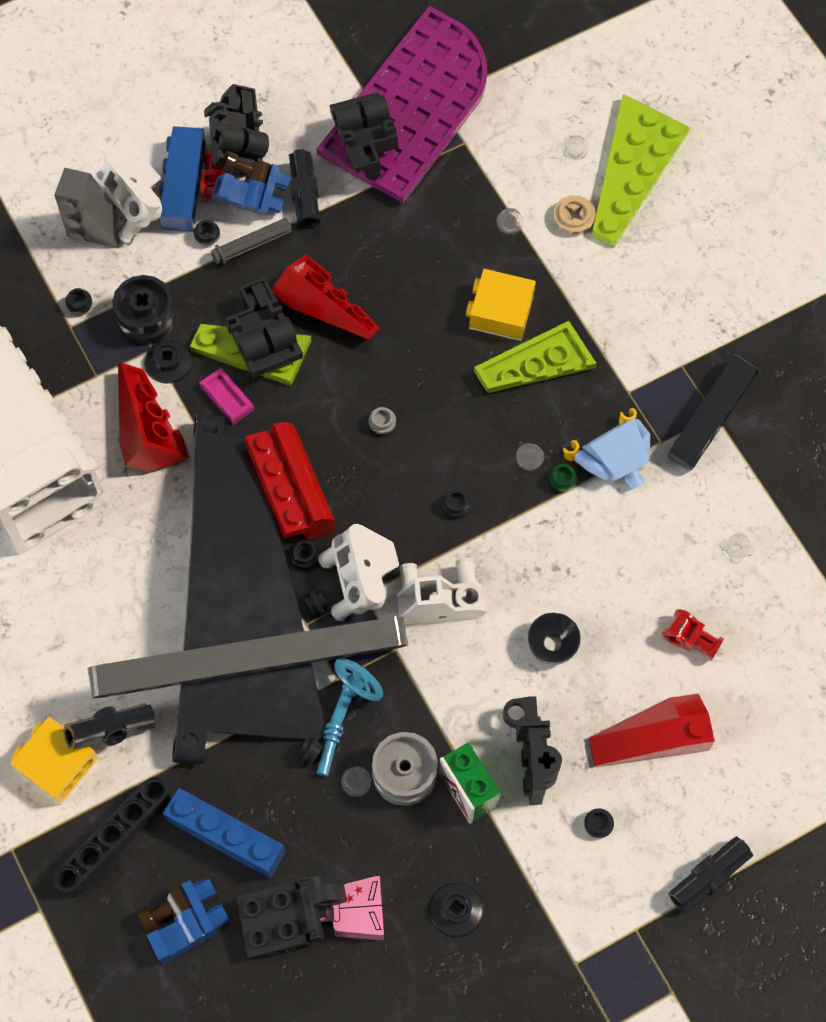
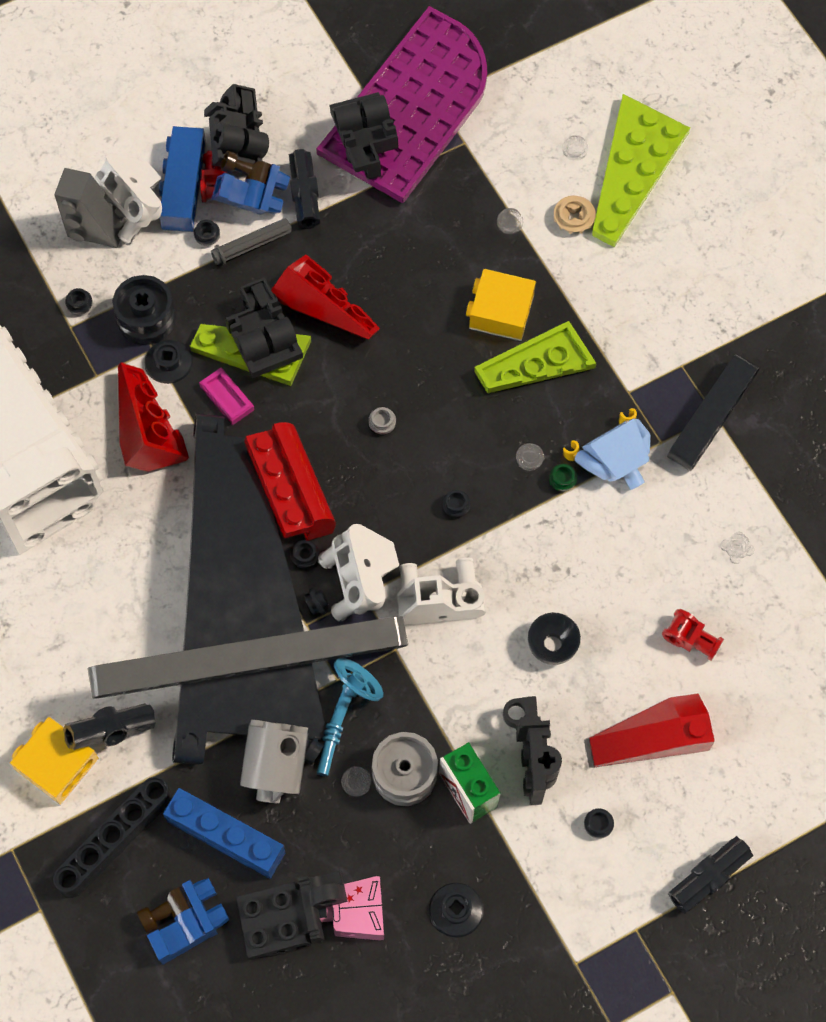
none -> light grey cylinder [240,719,308,803]

